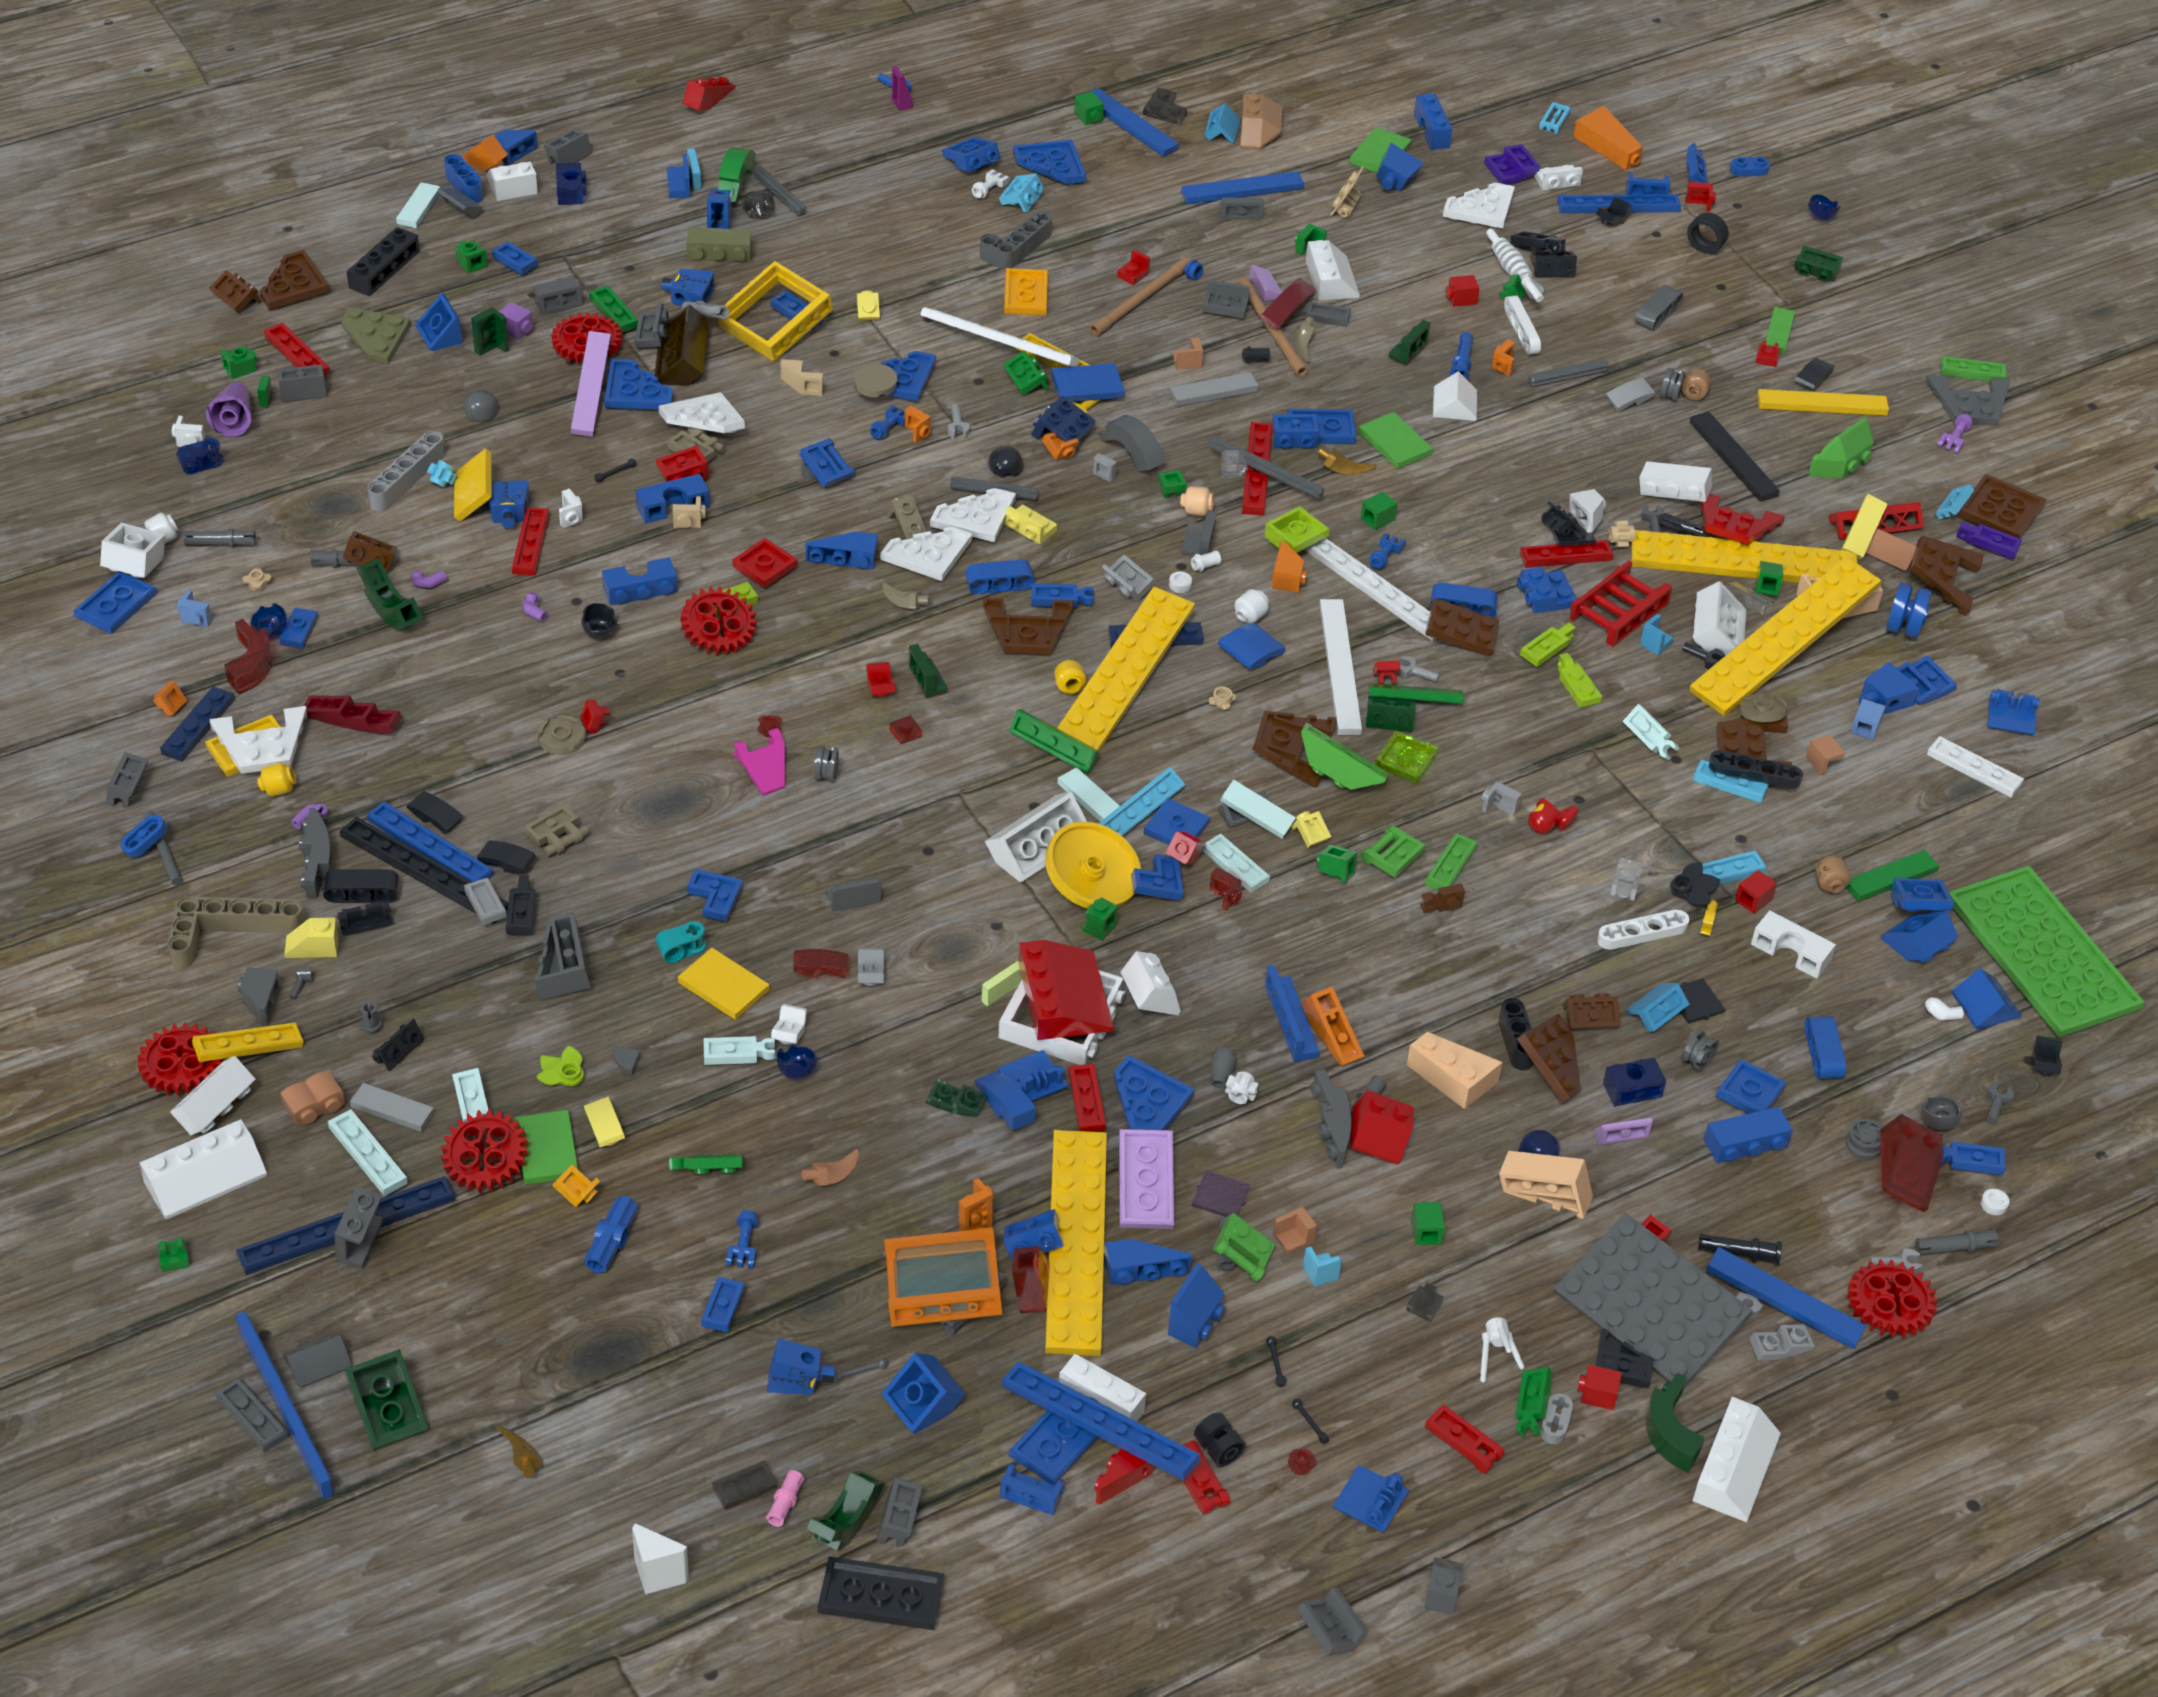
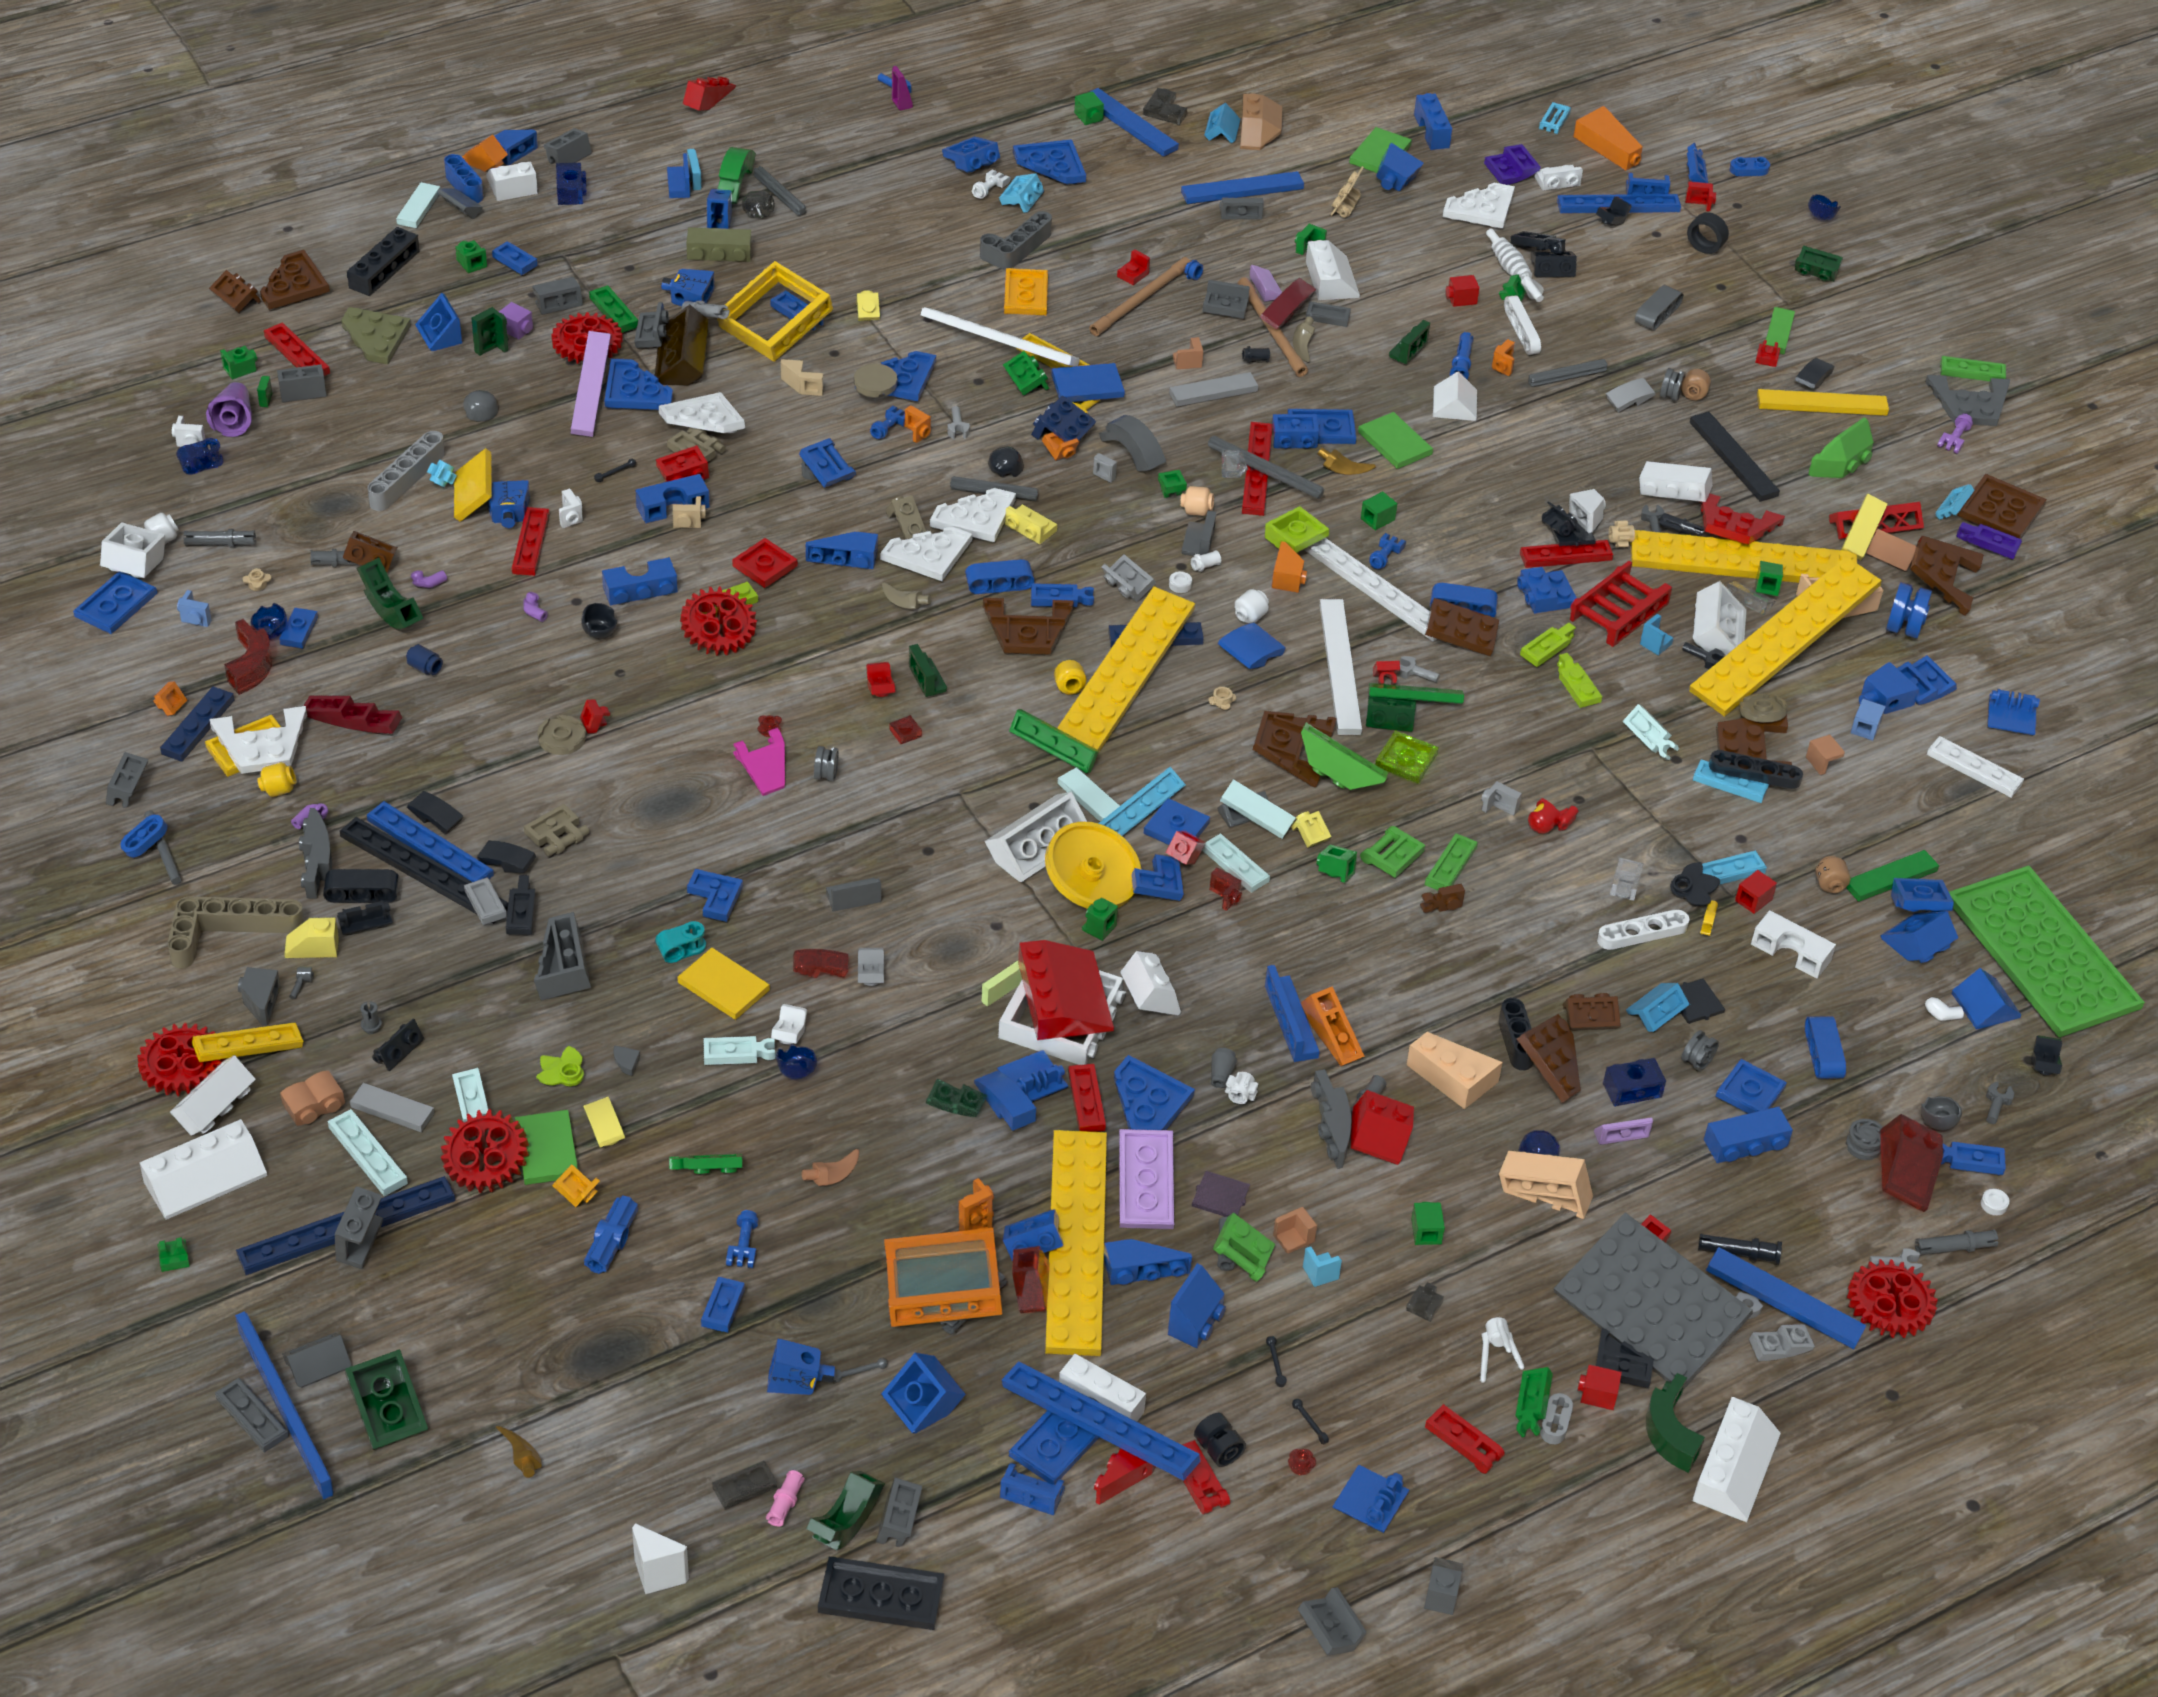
none -> dark blue brick [406,644,443,675]

